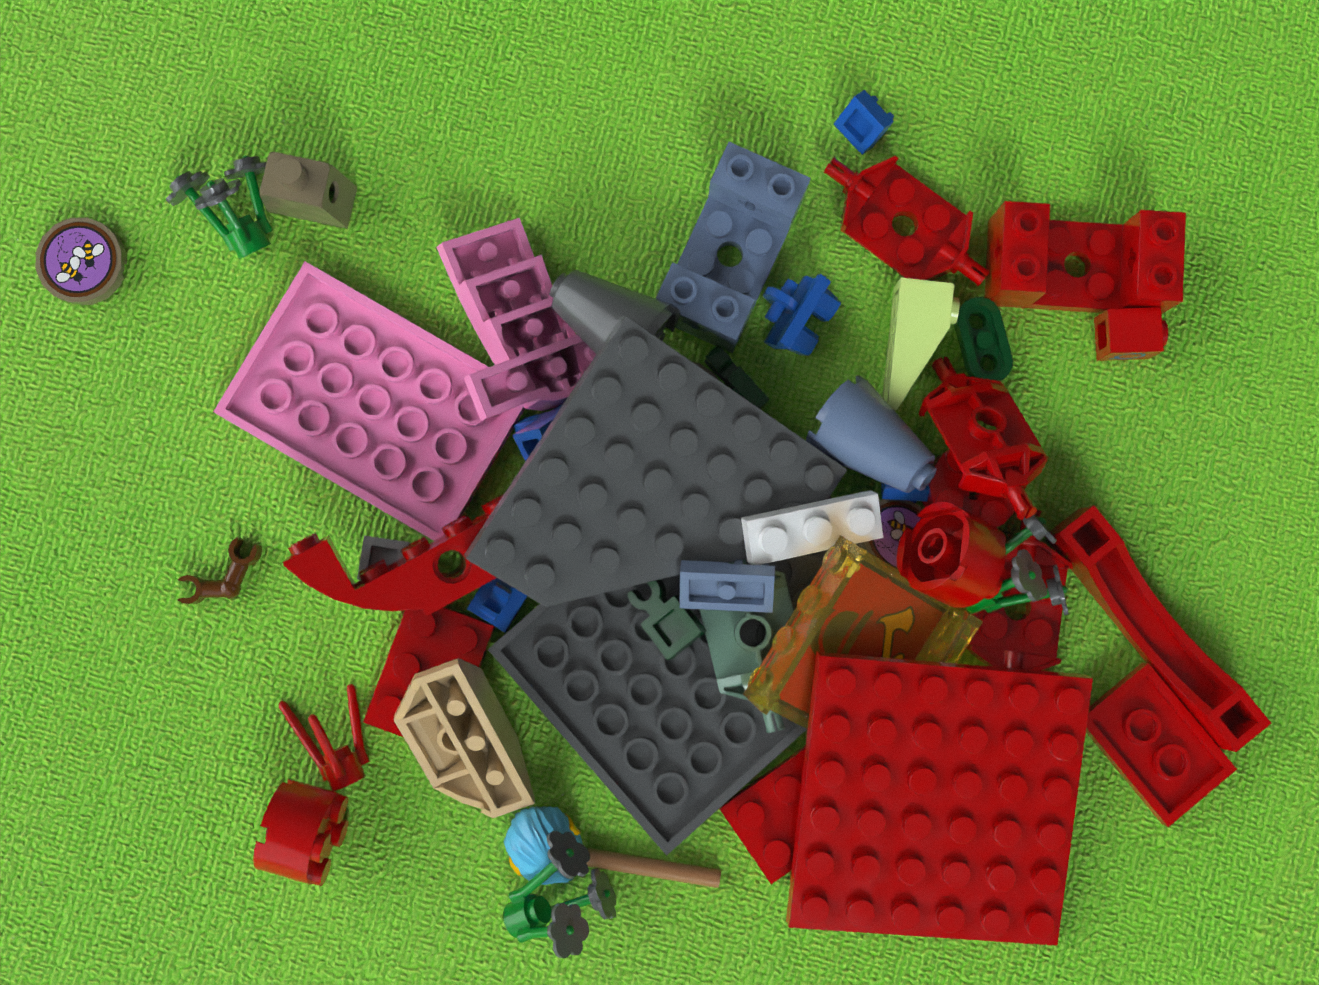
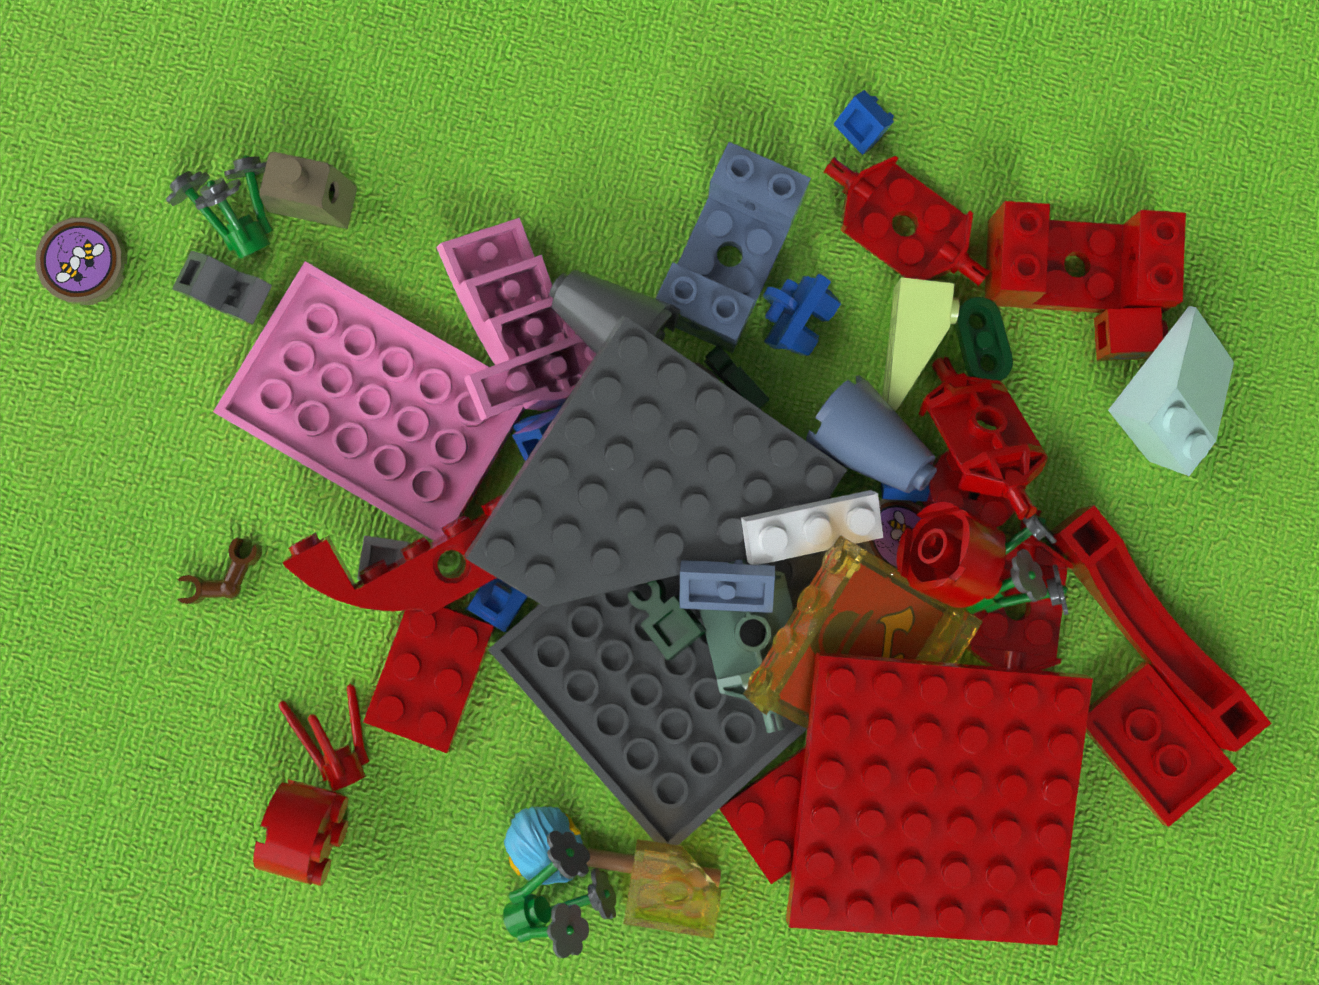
tan wedge [394,658,535,818] -> none
none -> dark grey slope [172,251,272,325]
none -> clear yellow plate [623,839,721,939]
none -> light aqua slope [1108,306,1234,476]

